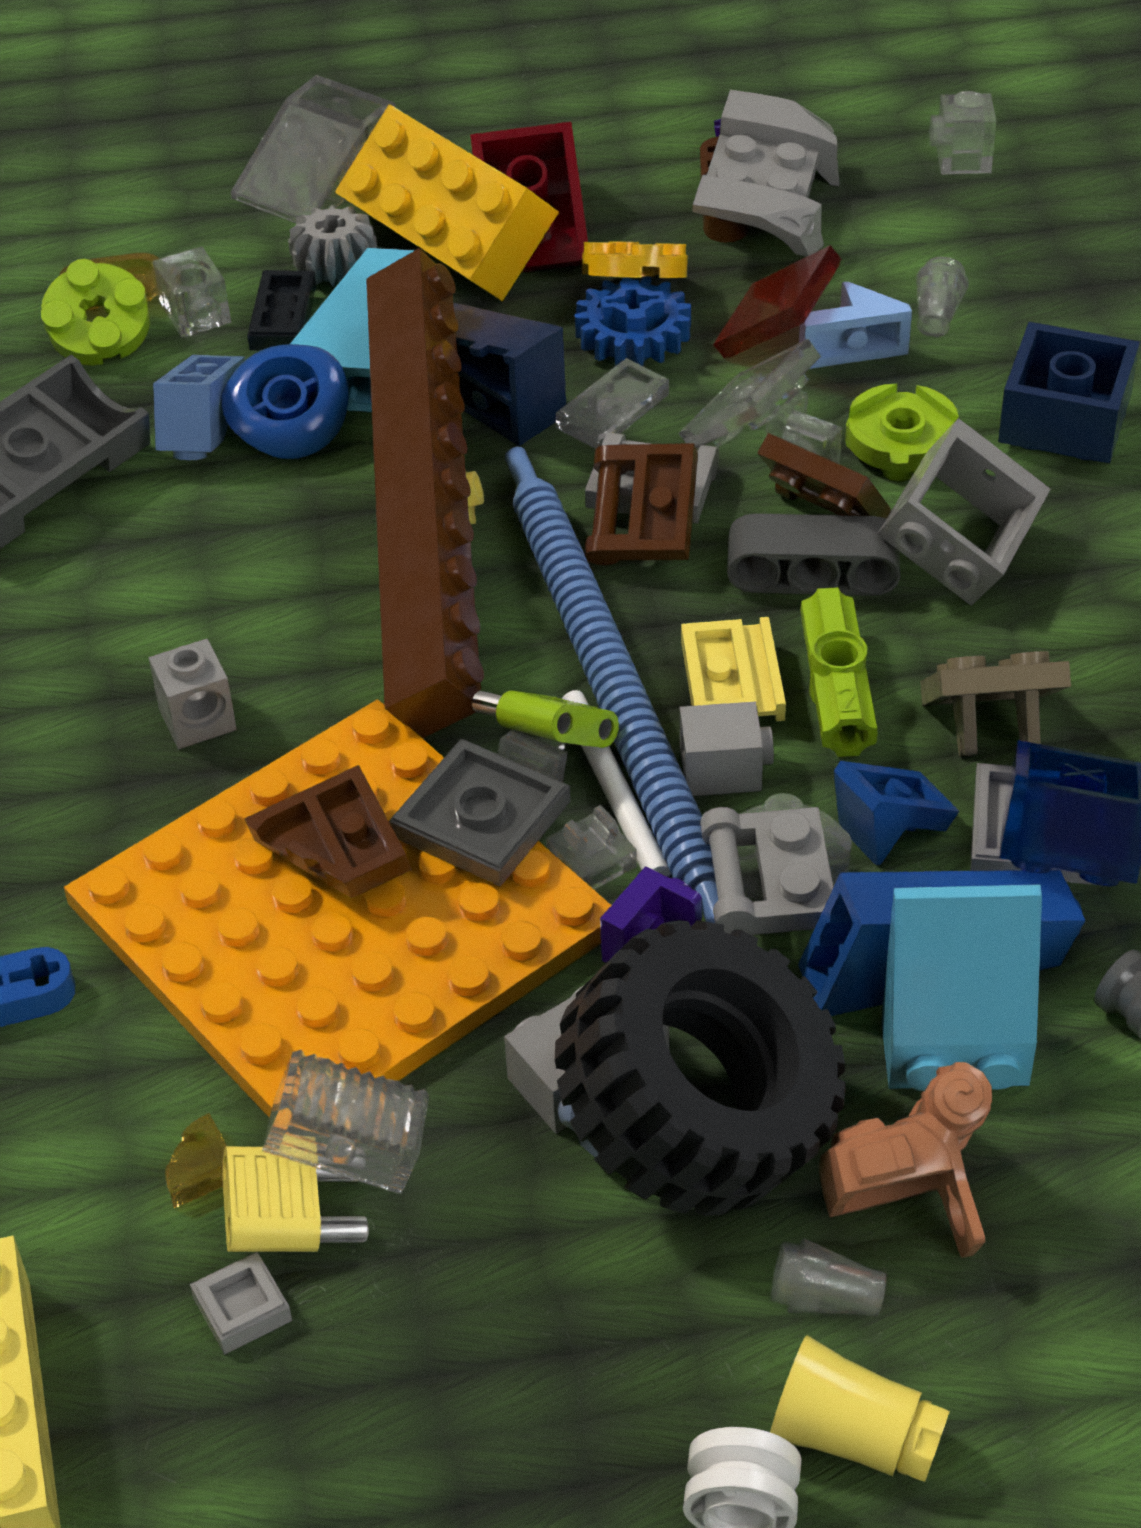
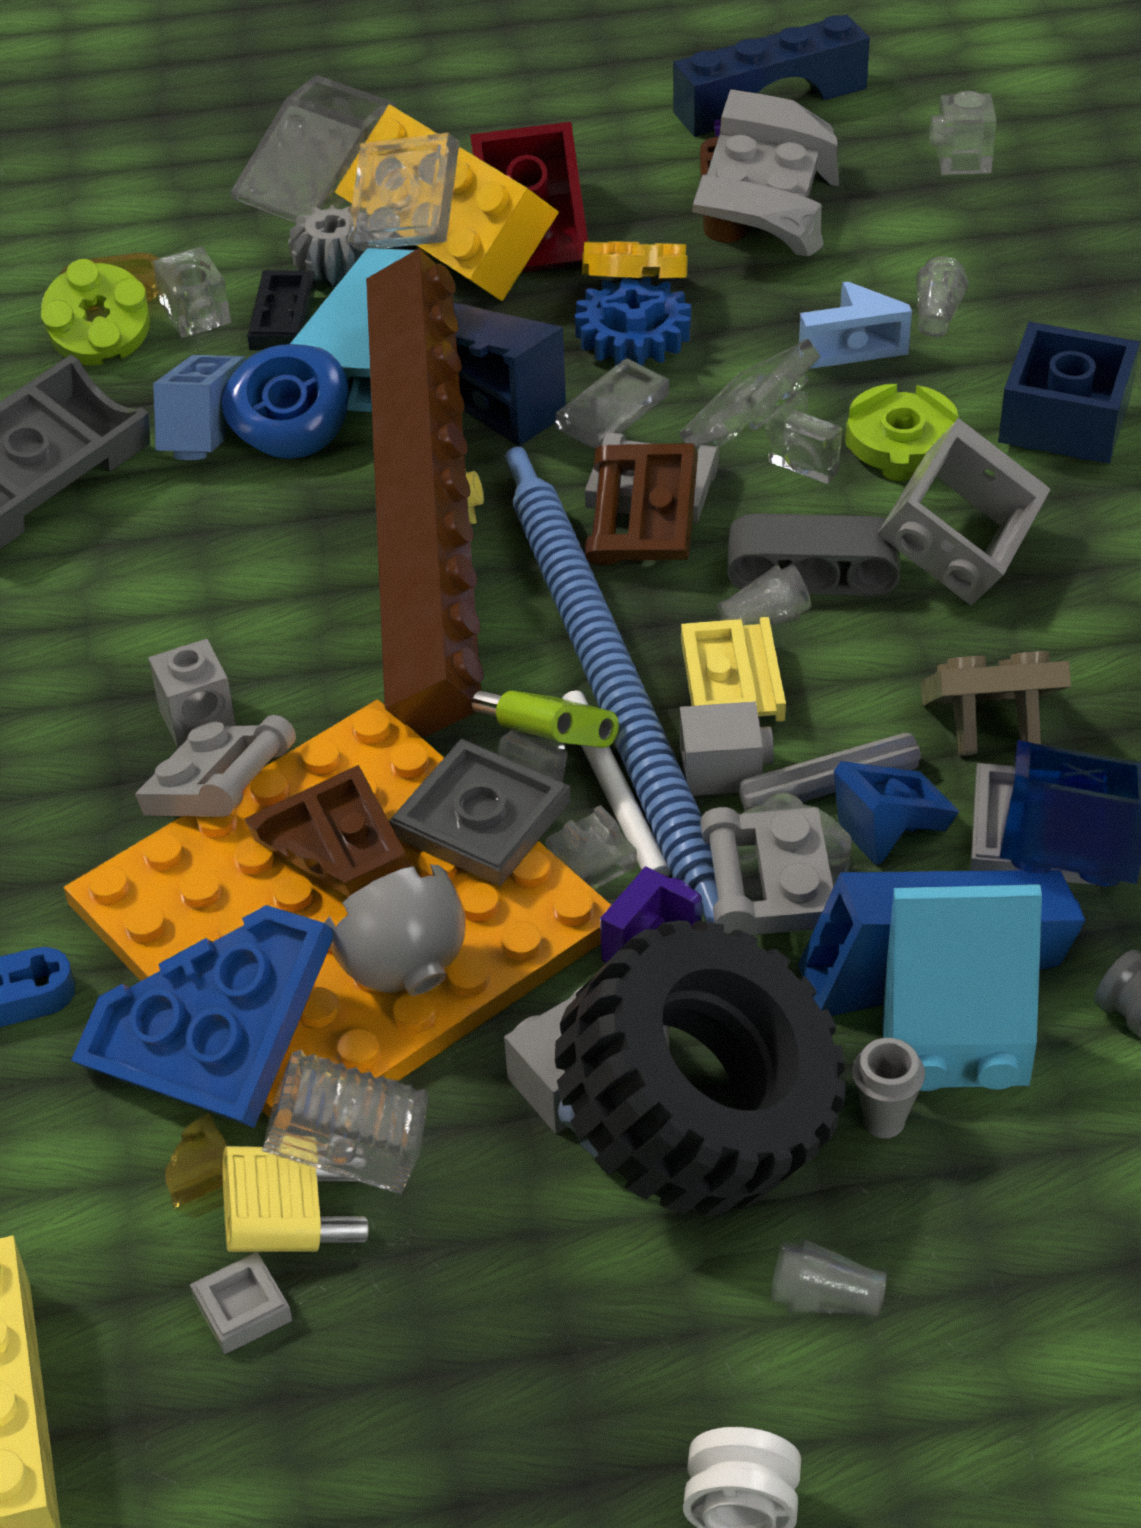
clear red tile [713,245,842,359] -> none
reddish brown plate [757,433,891,519] -> none
light yellow plant [770,1335,950,1482] -> none
lime piece [800,587,878,757] -> none
nougat piece [819,1062,992,1258] -> none
none -> blue plate [71,905,333,1128]
none -> light grey plate [135,715,296,817]
none -> light grey cylinder [324,864,465,996]
none -> clear plate [347,133,460,250]
none -> dark blue arch [673,14,870,137]
none -> clear cone [717,565,811,626]
none -> light grey axle [738,733,921,813]
none -> light grey cone [852,1038,925,1138]

